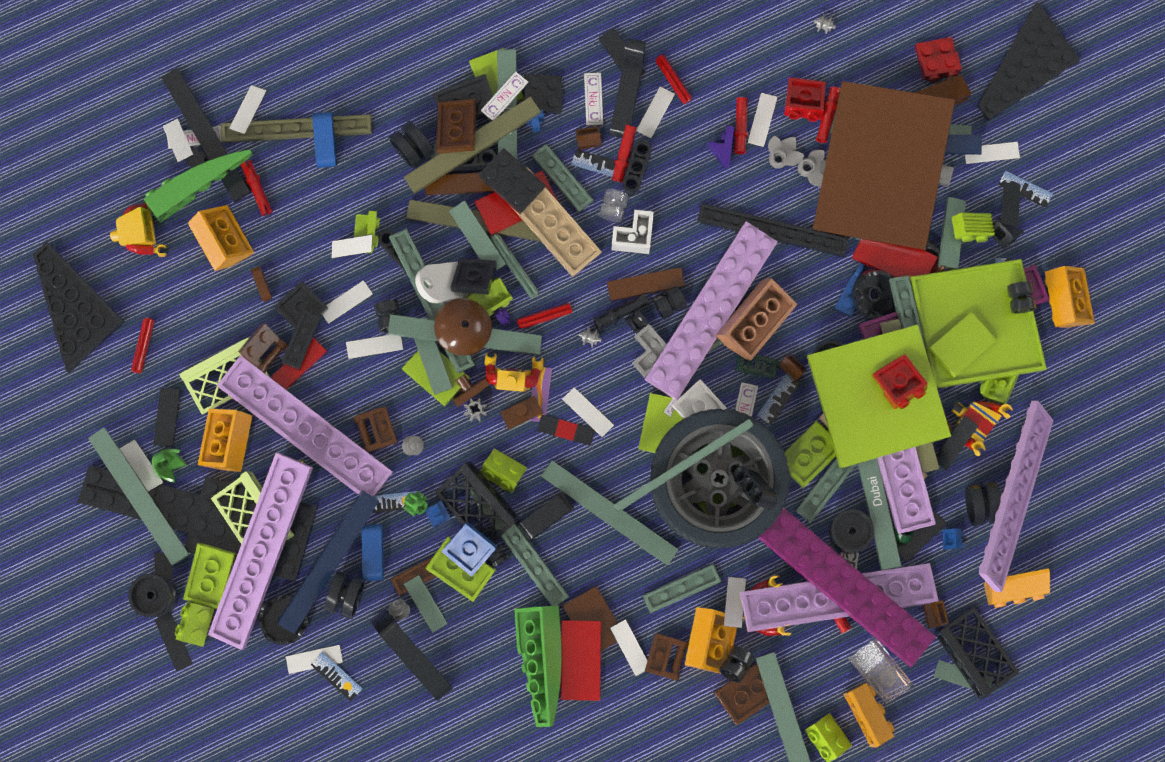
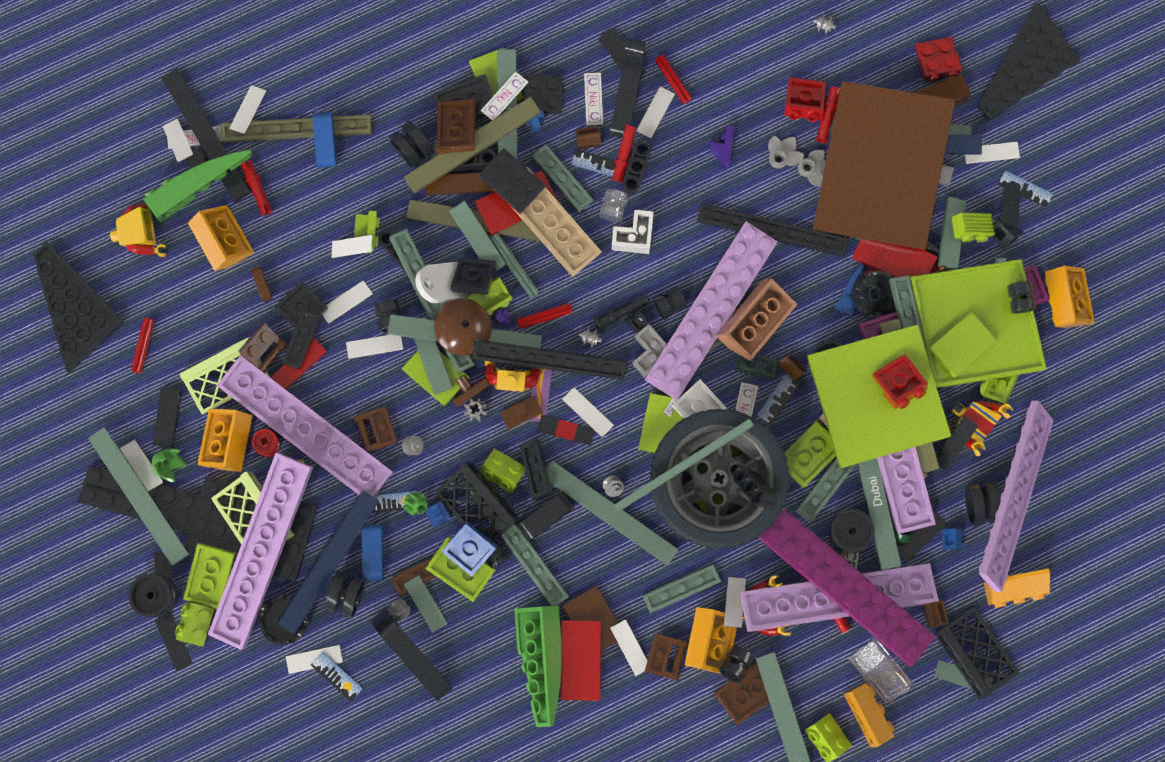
reddish brown tile [607,267,685,301] -> none
red pin [733,97,748,155] -> none
white sticker [748,93,777,147] -> none
none -> red wheel [252,429,281,458]
none -> black tile [472,339,627,380]
none -> black plate [520,439,552,500]
none -> light grey wheel [603,475,624,497]

